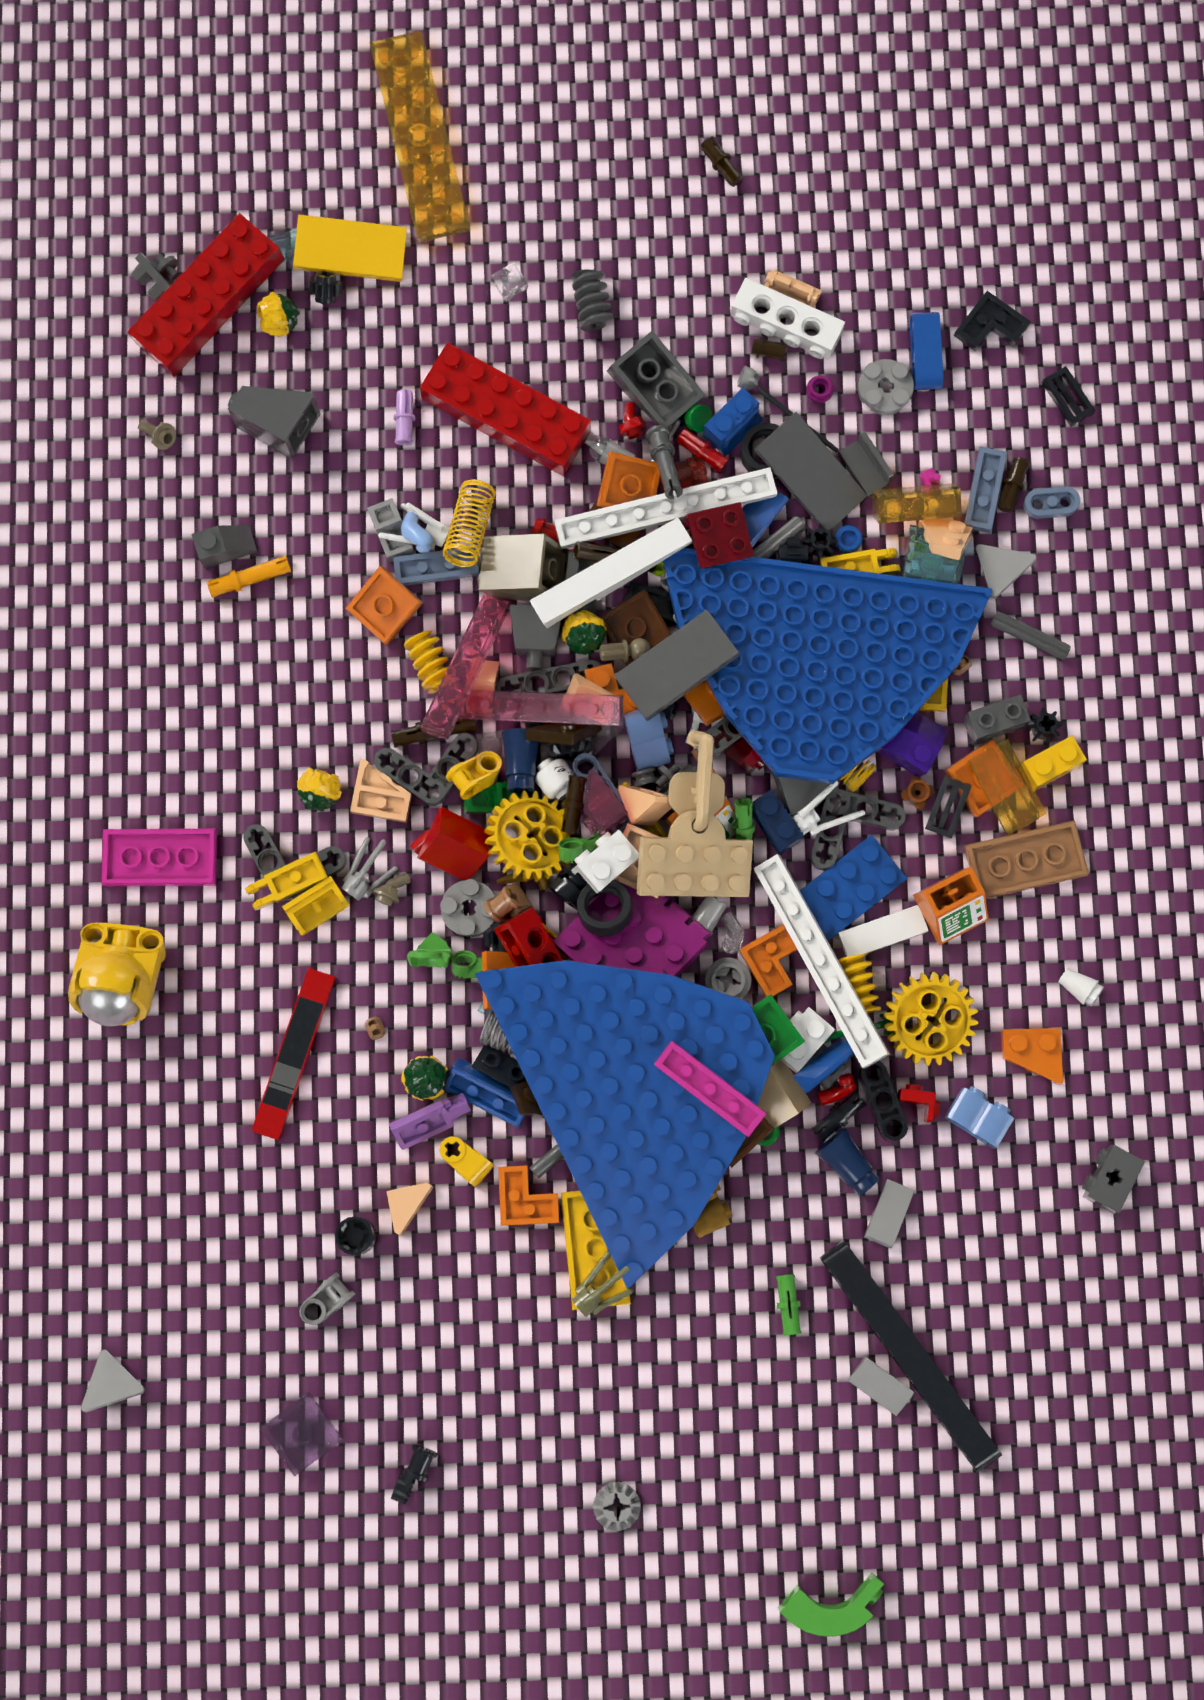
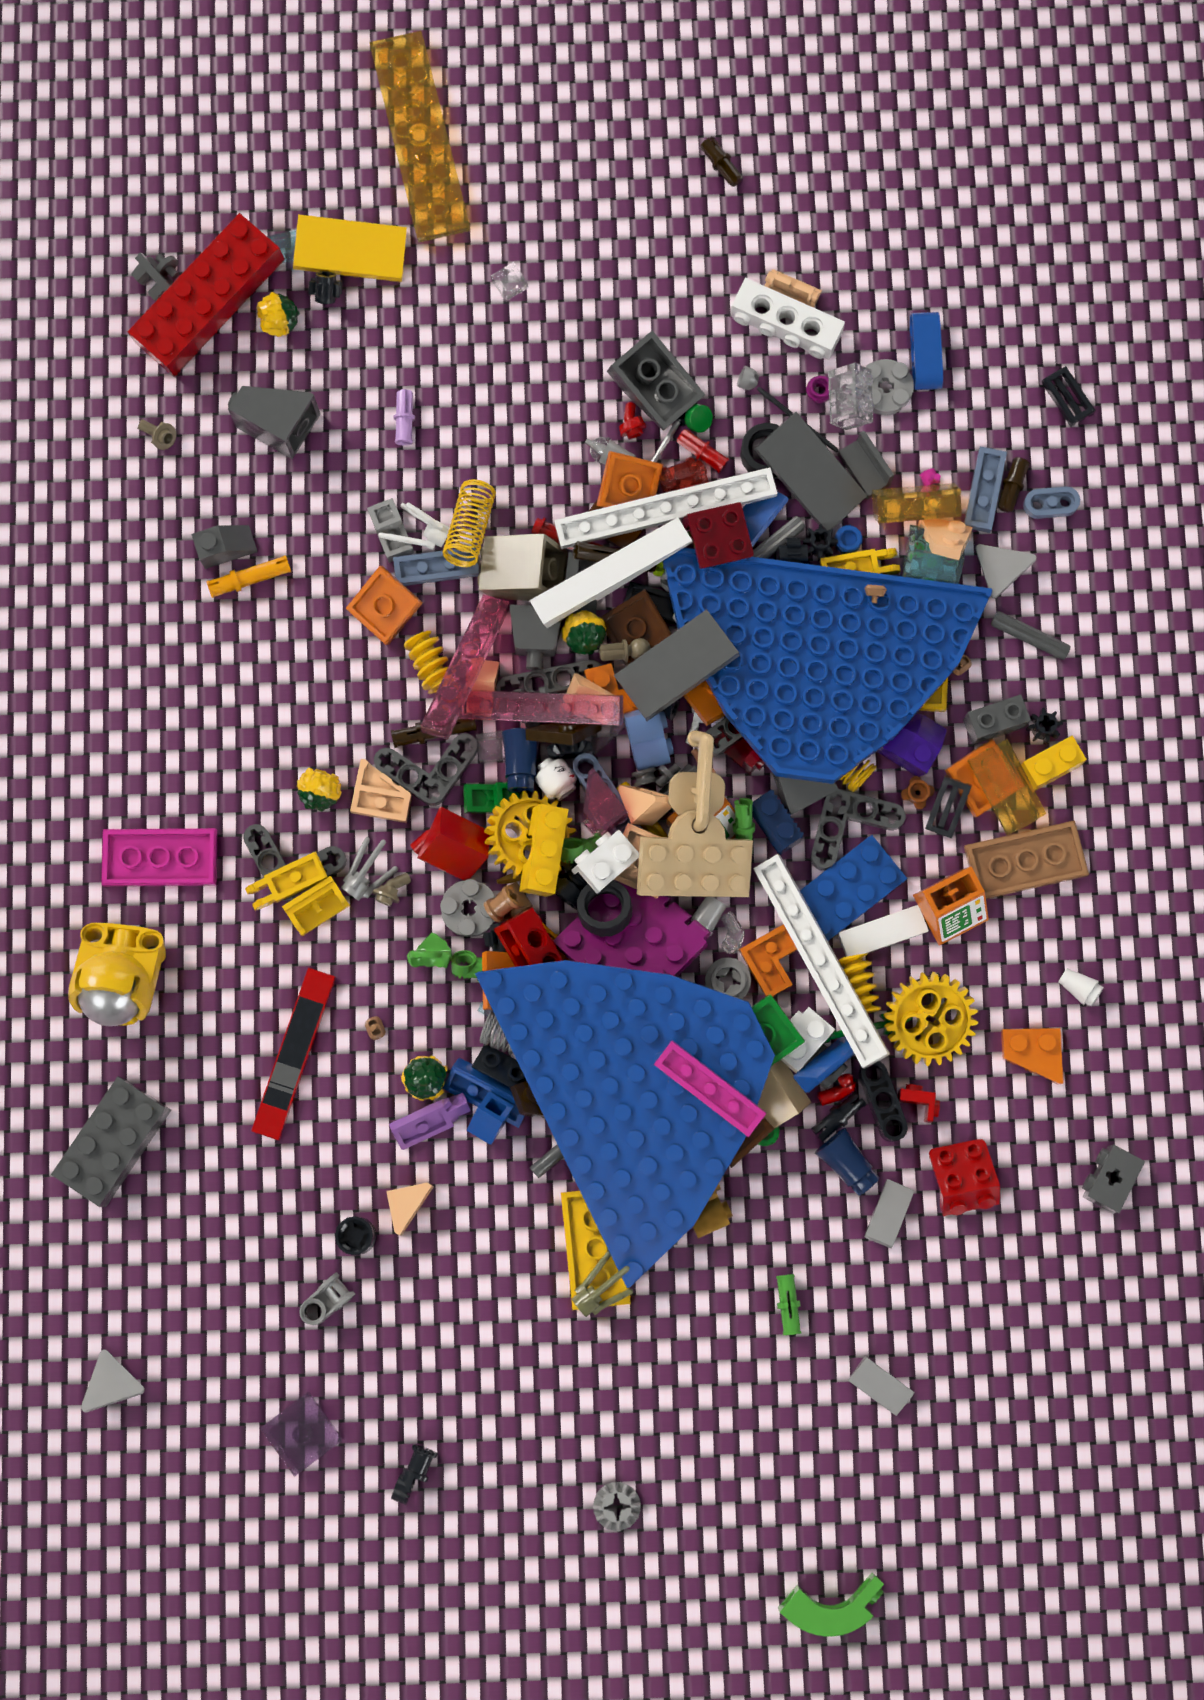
light blue arm [401,512,433,553] -> none
red brick [419,342,591,477] -> none
yellow piece [439,1136,494,1188] -> none
yellow piece [446,751,502,800] -> none
orange plate [498,1166,559,1226] -> none
dark brown pin [561,775,587,834] -> none
dark grey piece [570,269,613,332] -> none
dark grey pin [646,425,683,499] -> none
blue window [703,387,763,457] -> none
dark brown pin [751,336,786,361] -> none
white plant [791,781,865,836] -> none
black beam [820,1240,1002,1474] -> none
medium blue brick [944,1086,1014,1149] -> none
black plate [954,291,1031,351] -> none
none -> dark grey brick [51,1076,171,1207]
none -> blue brick [466,1091,514,1145]
none -> yellow arch [519,804,569,897]
none -> clear brick [828,363,874,430]
none -> medium nougat rock [864,585,887,603]
none -> red bracket [929,1139,1000,1216]

